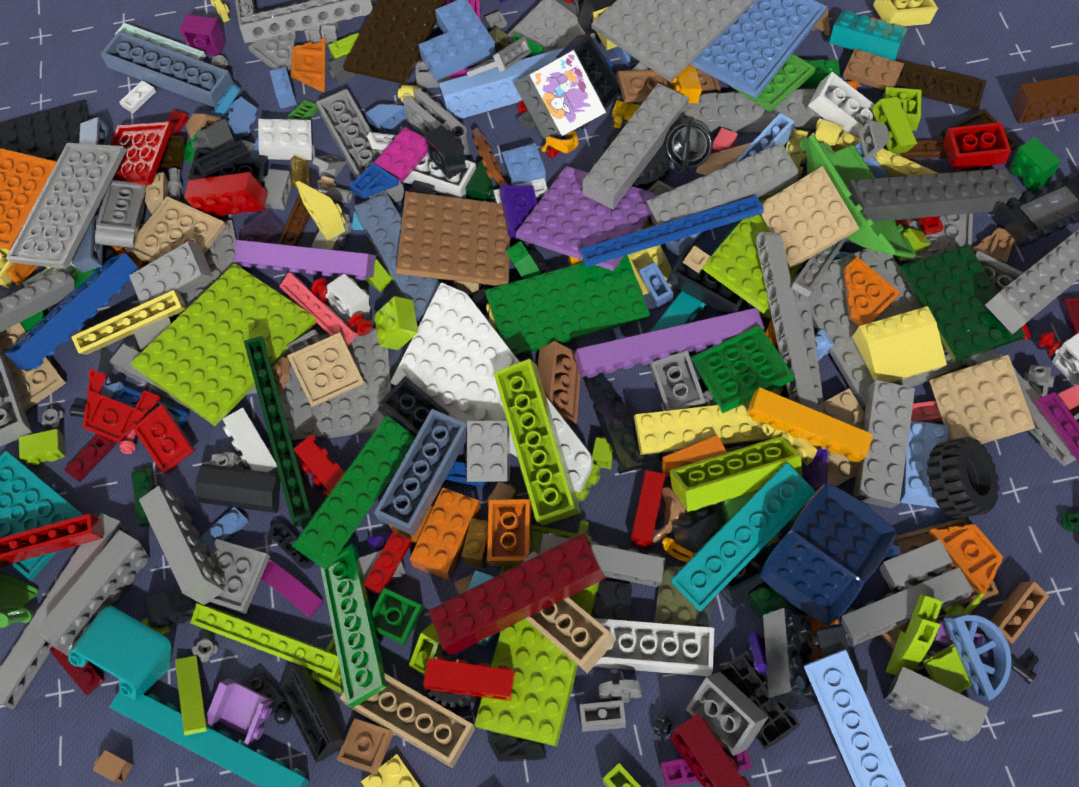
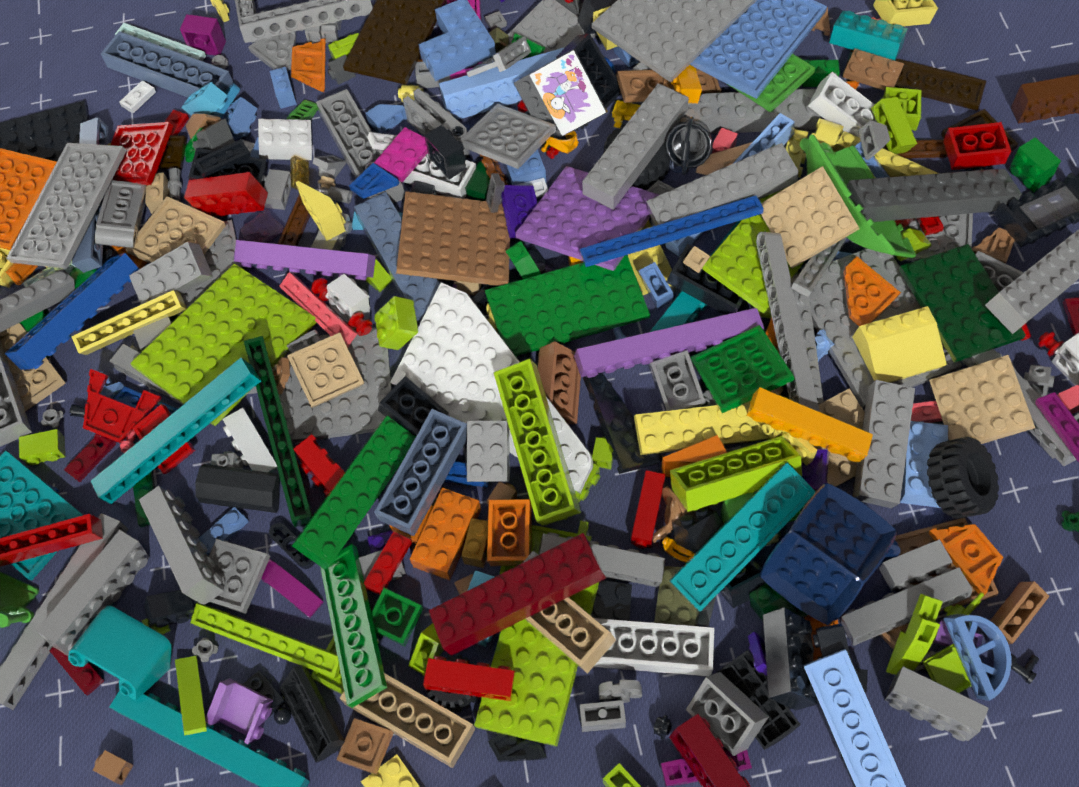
none -> teal brick [91,358,261,504]
none -> medium azure brick [181,82,227,116]
none -> light grey plate [460,104,556,169]
none -> flat silver plate [486,173,505,213]

